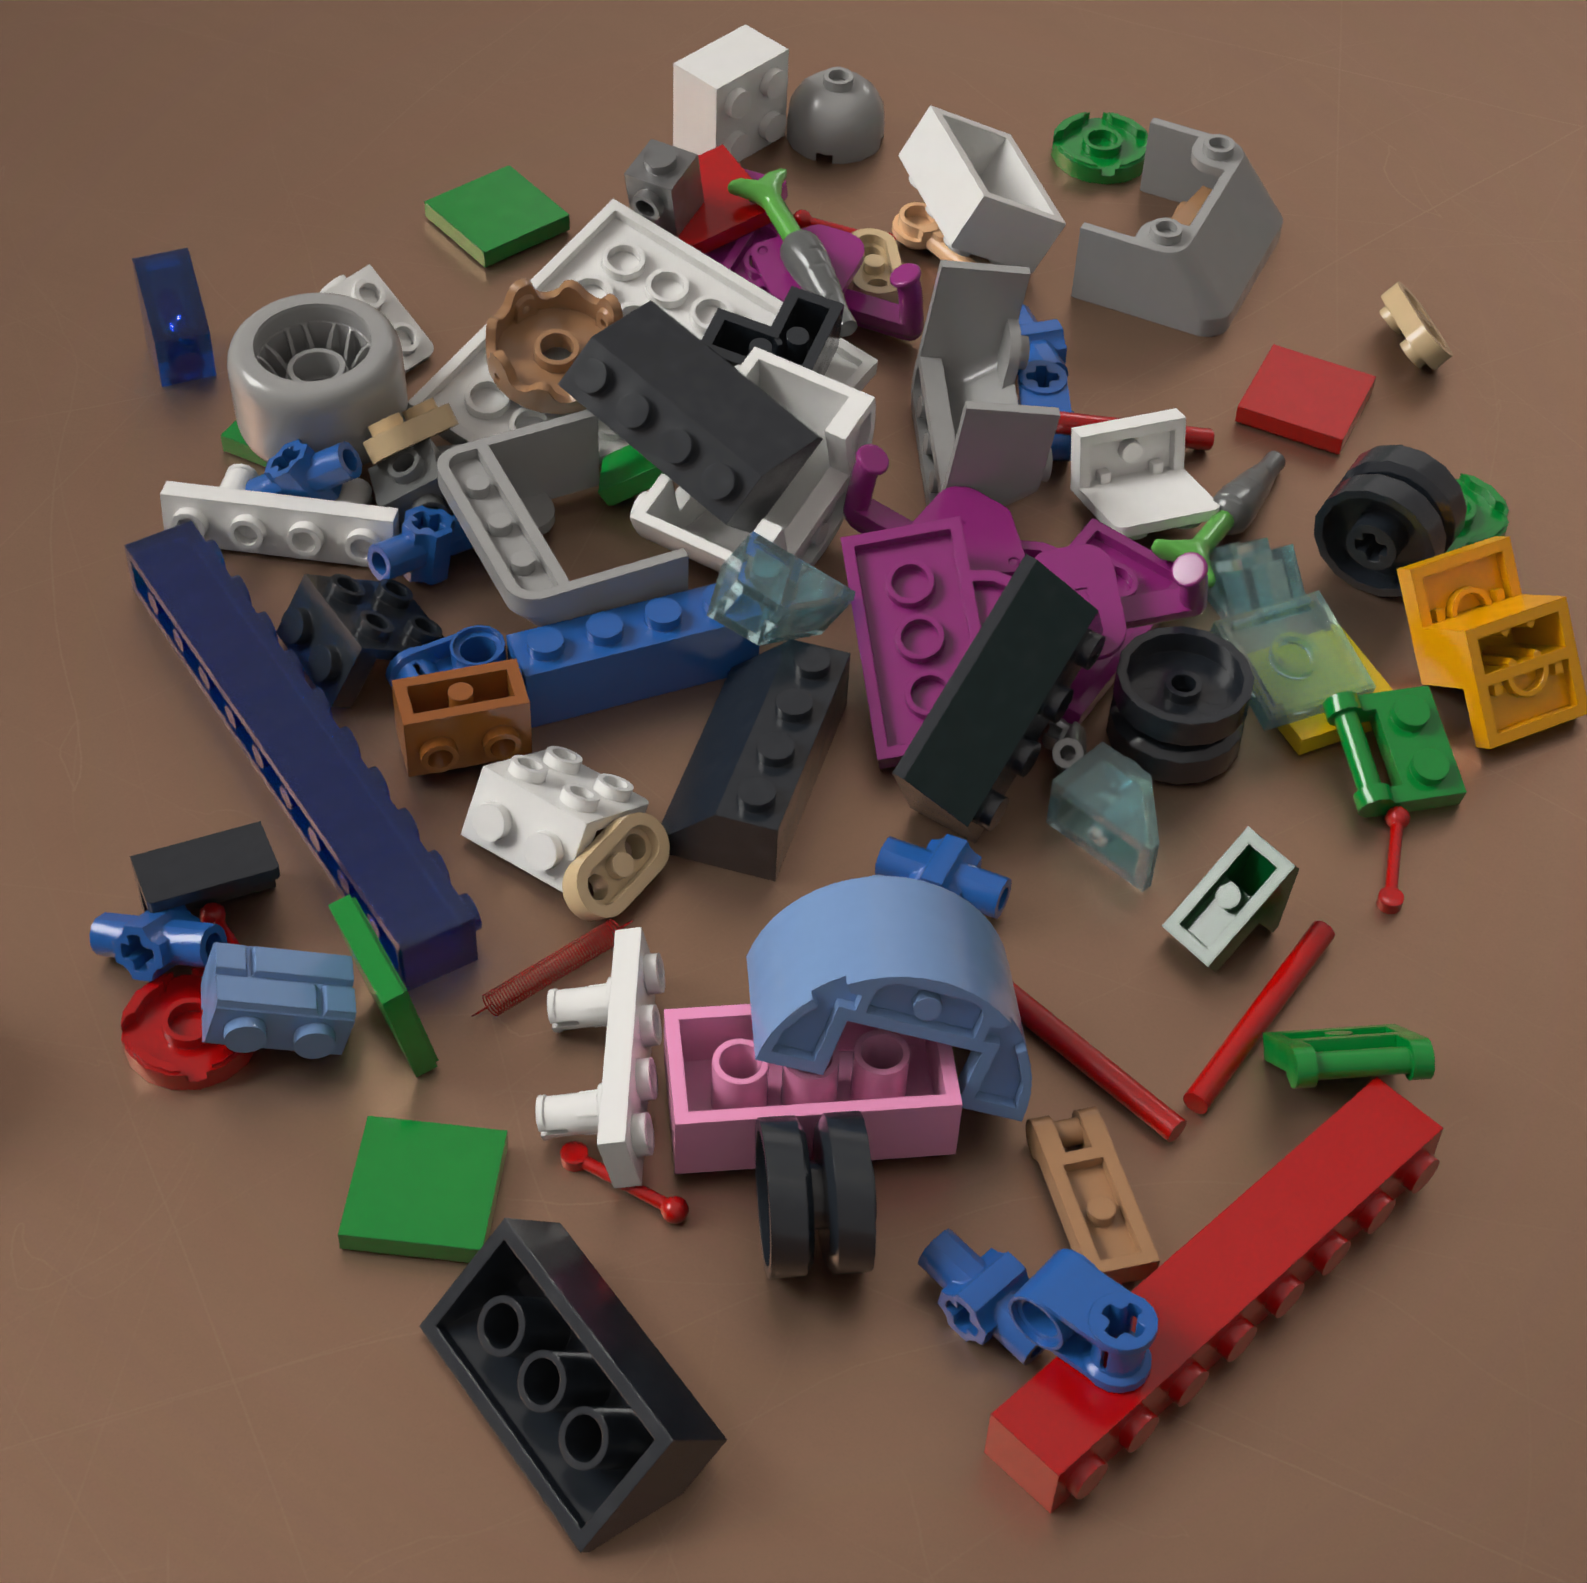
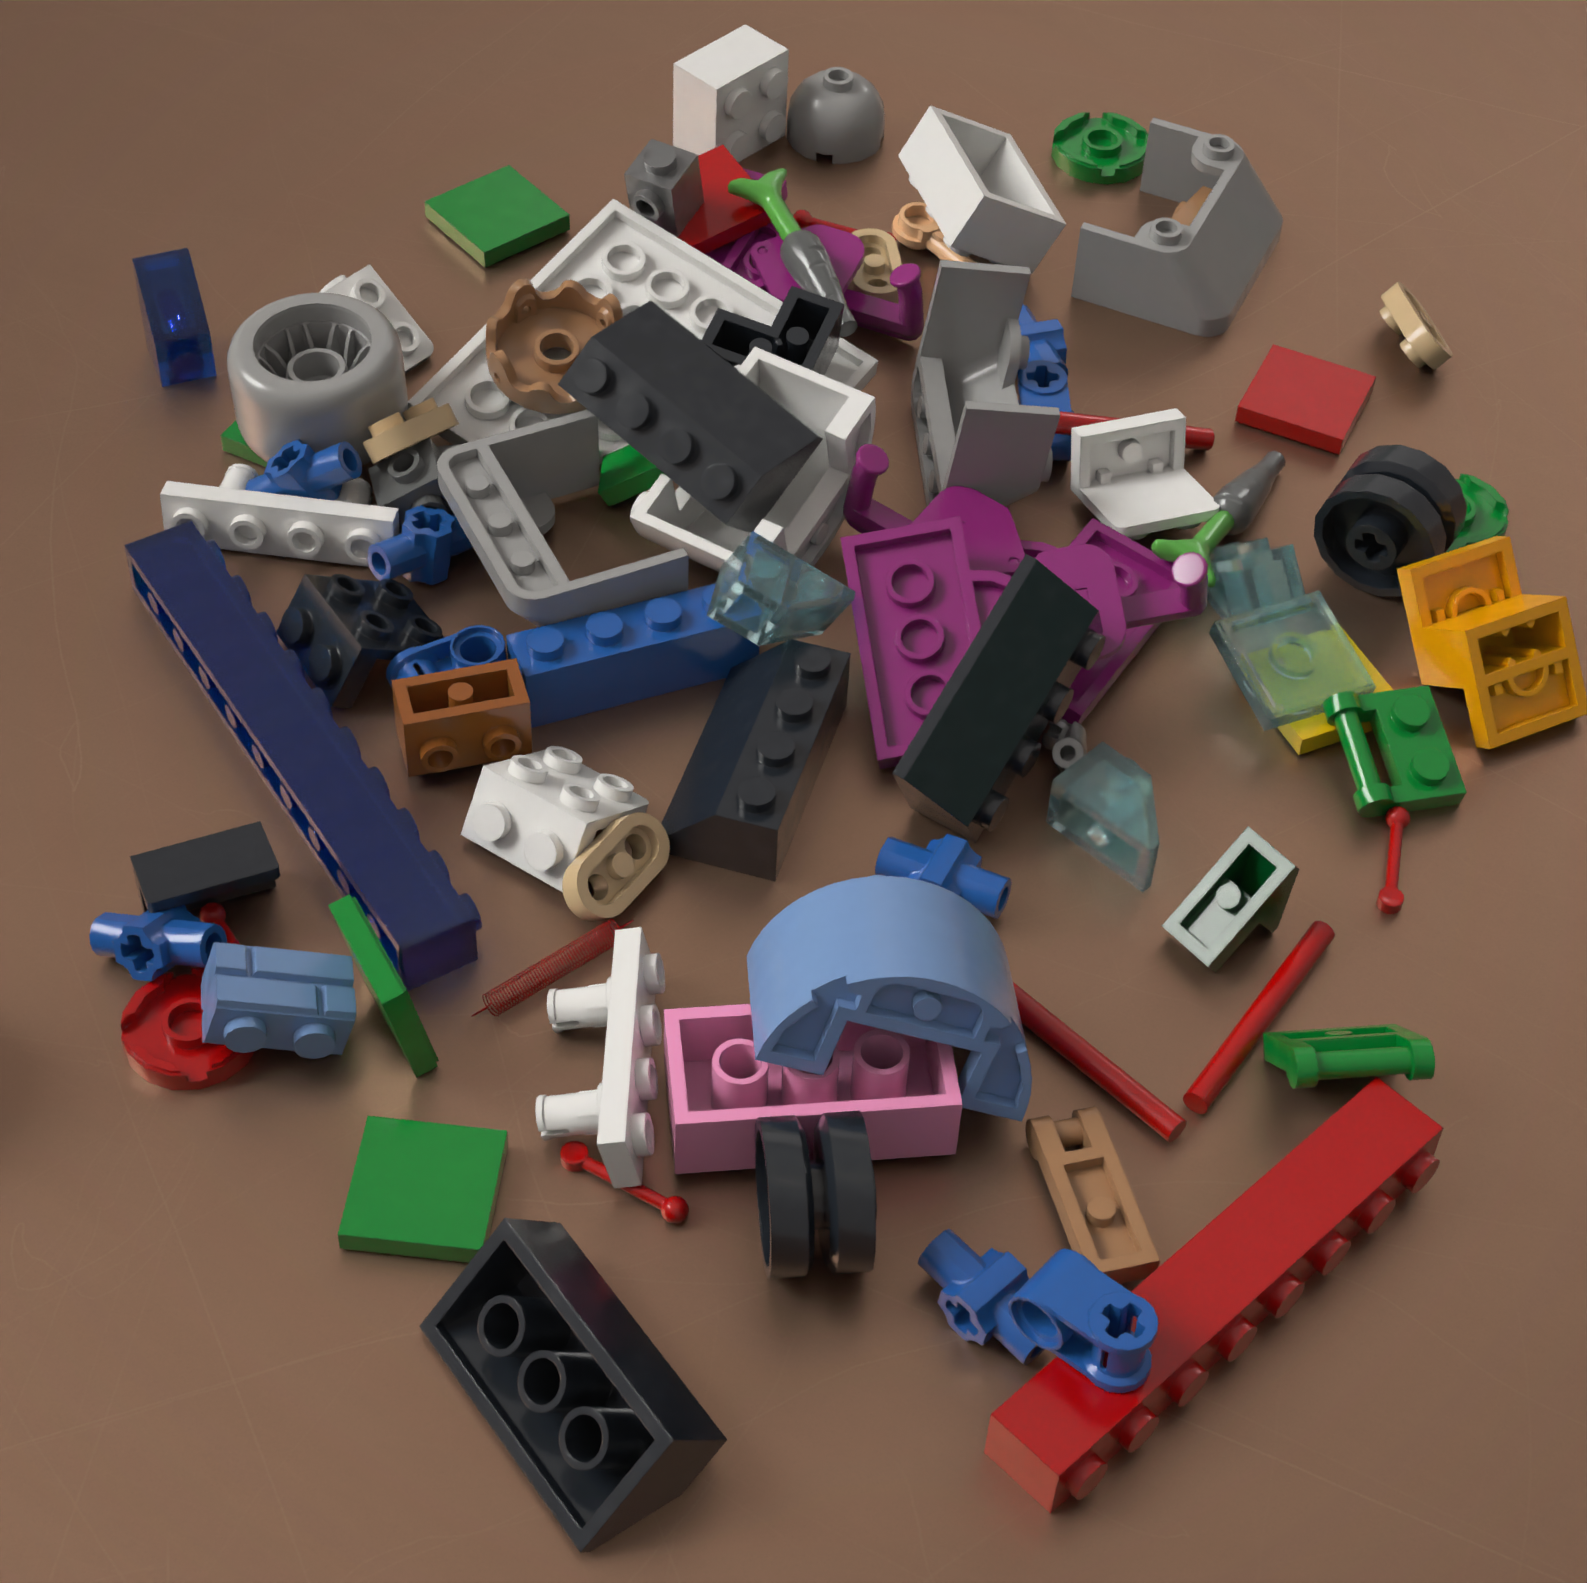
black wheel [1106,626,1254,784] -> none

